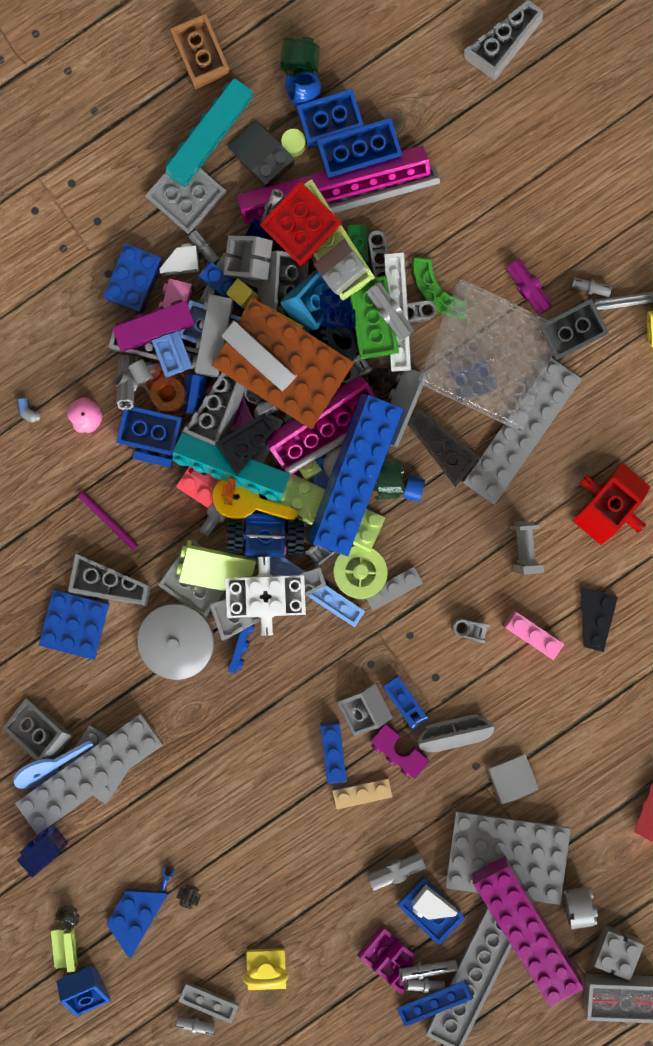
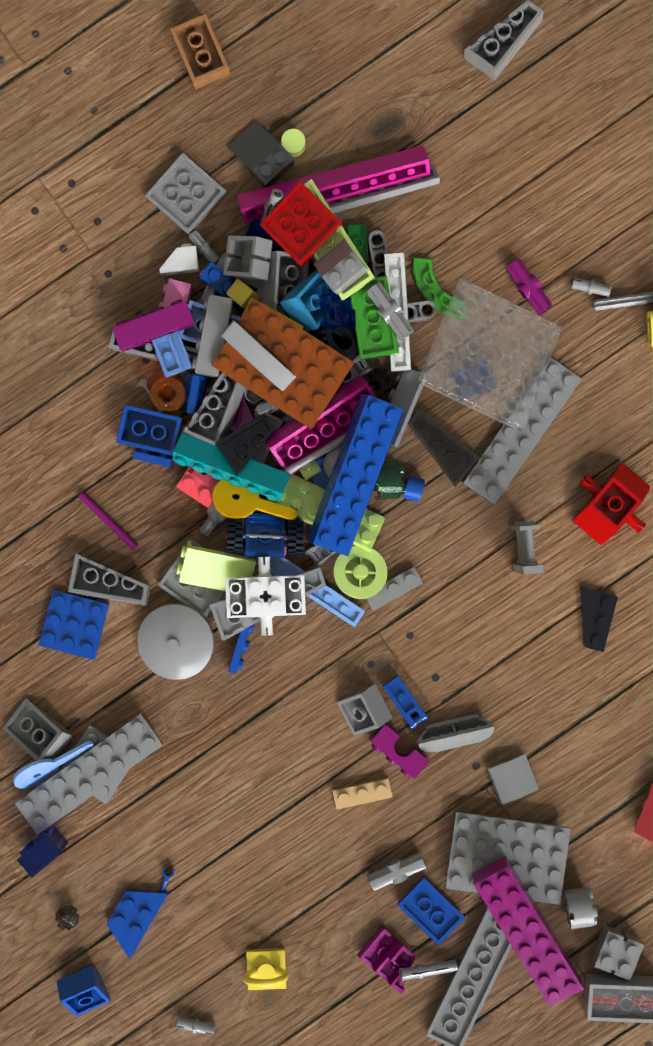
arm [17,398,41,423] -> none
yellowish green panel [51,927,78,972] -> none
bright pink piece [67,397,103,433] -> none
blue brick [103,243,163,314] -> none
light grey piece [113,355,138,410] -> none
light grey piece [128,359,162,385] -> none
teal brick [165,78,253,188] -> none
clear smoke gear [176,884,201,909] -> none
light grey plate [178,981,239,1024] -> none
clear orange plate [221,478,237,506] -> none
clear green brick [280,37,320,75] -> none
blue piece [285,71,321,107] -> none
blue brick [297,89,364,149] -> none
blue slope [316,118,402,178] -> none
blue brick [320,721,347,784] -> none
blue plate [397,979,474,1026] -> none
light grey pin [405,977,445,994] -> none
white slope [411,884,457,919] -> none
light grey piece [451,618,490,643] -> none
bright pink brick [503,610,564,660] -> none
dark grey slope [539,299,609,360] -> none

